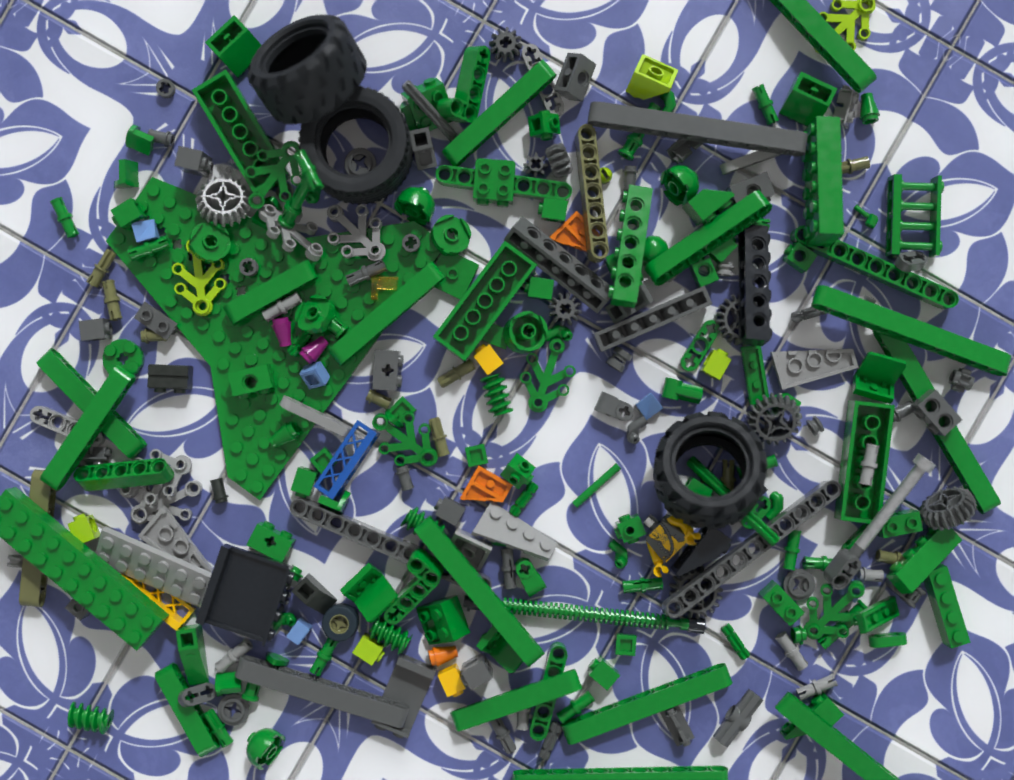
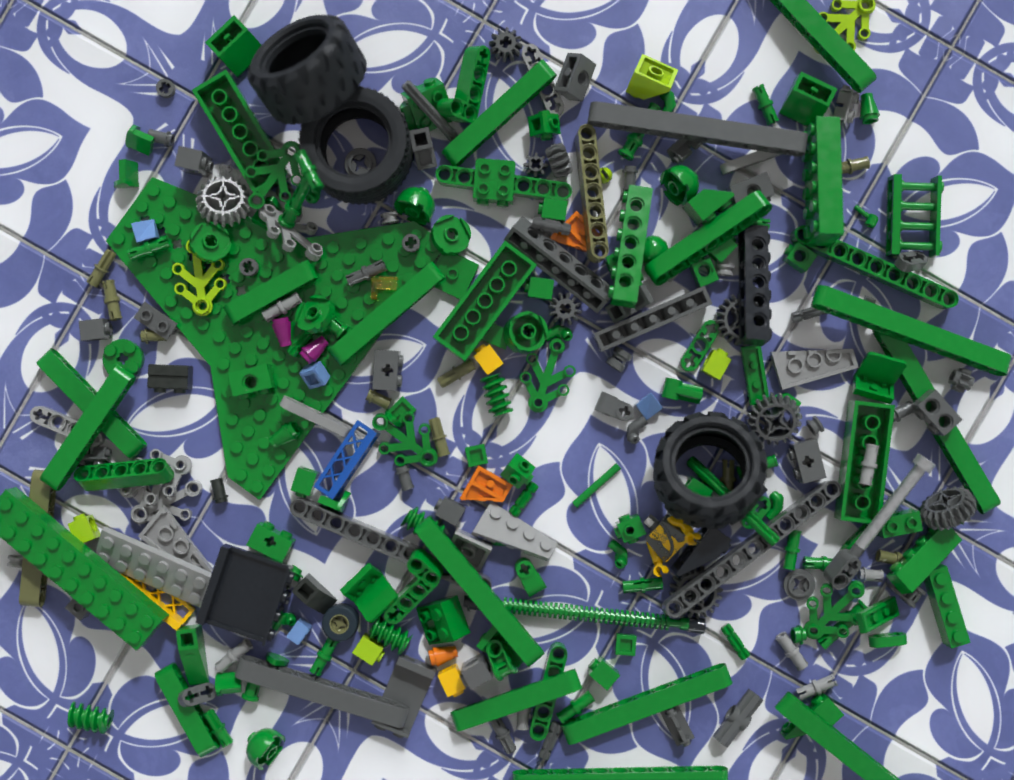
green pin [50,197,80,239] -> none
green brick [110,198,147,230] -> none
dark grey gear [217,693,250,726] -> none
green plate [310,447,338,474] -> none
light grey plant [327,204,386,262] -> none
dark grey pin [500,548,517,589] -> none
green brick [758,580,805,626] -> none
none -> light grey bush [380,211,399,225]
none -> green piece [486,640,518,681]
none -> dark grey axle [532,216,571,236]
none -> dark grey brick [788,438,827,484]

